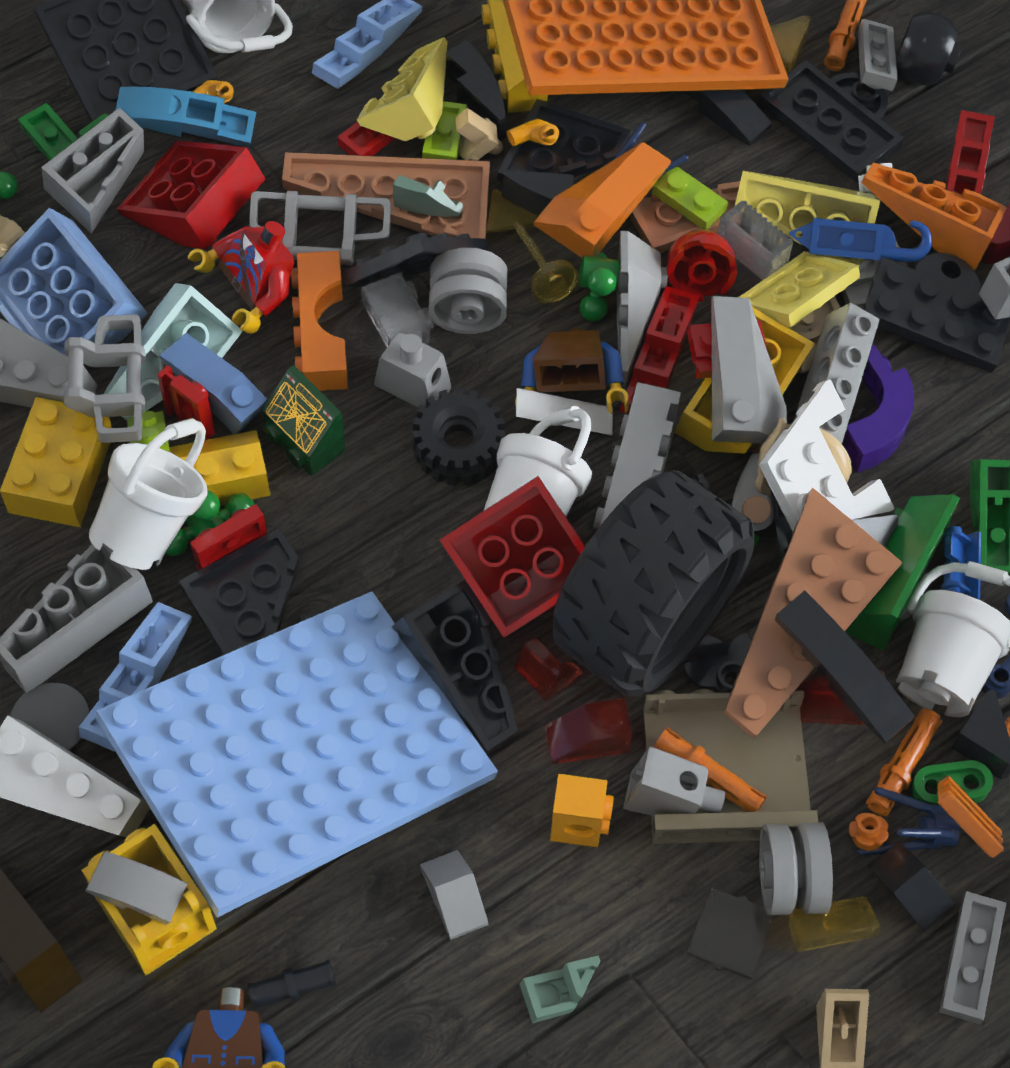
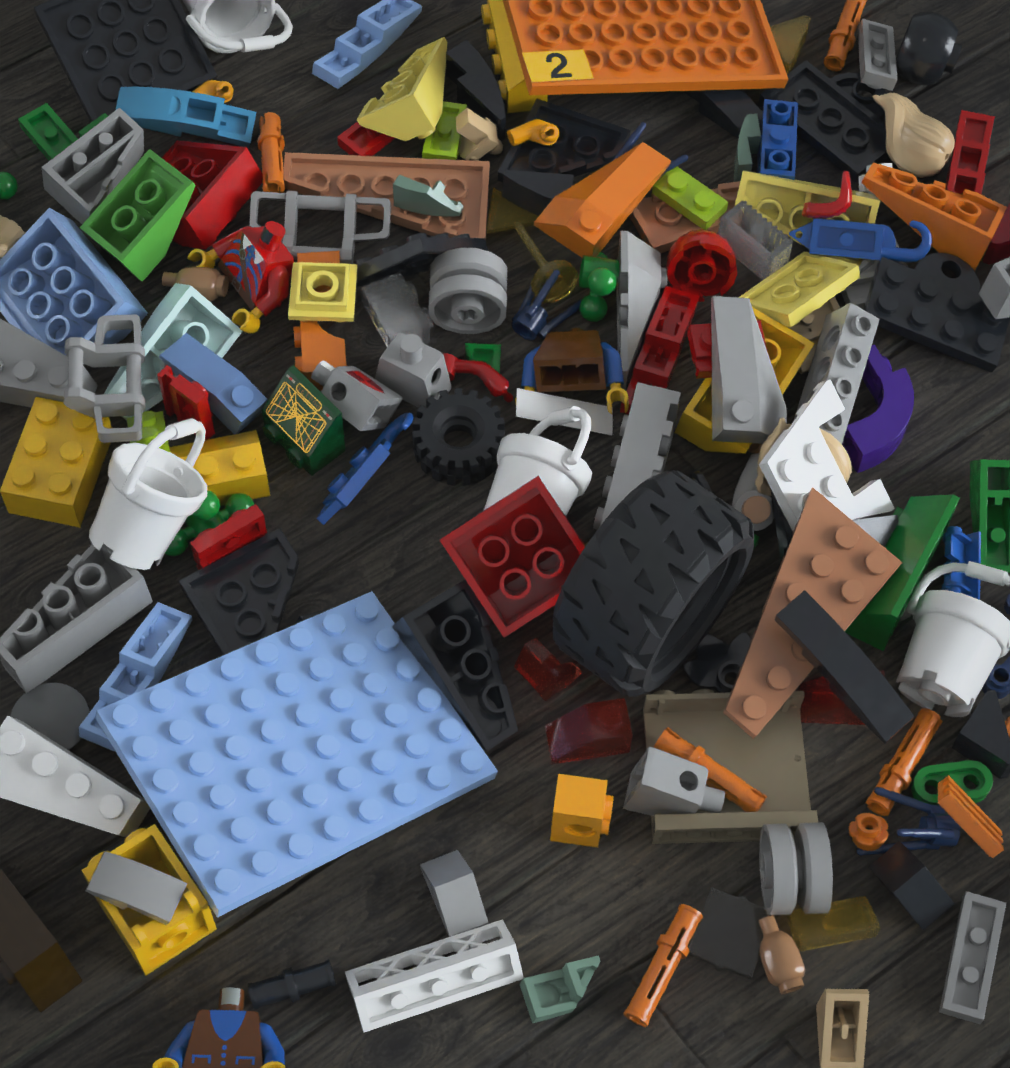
none -> bright green slope [79,149,196,282]
none -> medium nougat plant [162,266,229,302]
none -> orange pin [257,112,285,193]
none -> light yellow piece [288,262,358,323]
none -> light grey torso [311,360,403,431]
none -> blue plate [316,413,414,525]
none -> white fence [345,919,524,1032]
none -> red piece [443,353,513,402]
none -> green tile [465,343,501,373]
none -> dark blue plant [511,268,582,341]
none -> yellow sticker [522,49,594,82]
none -> orange pin [623,904,703,1027]
none -> sand green slope [734,114,761,182]
none -> blue slope [757,99,798,180]
none -> medium nougat plant [758,915,806,994]
none -> red hair [802,171,852,219]
none -> tan piece [872,92,955,178]

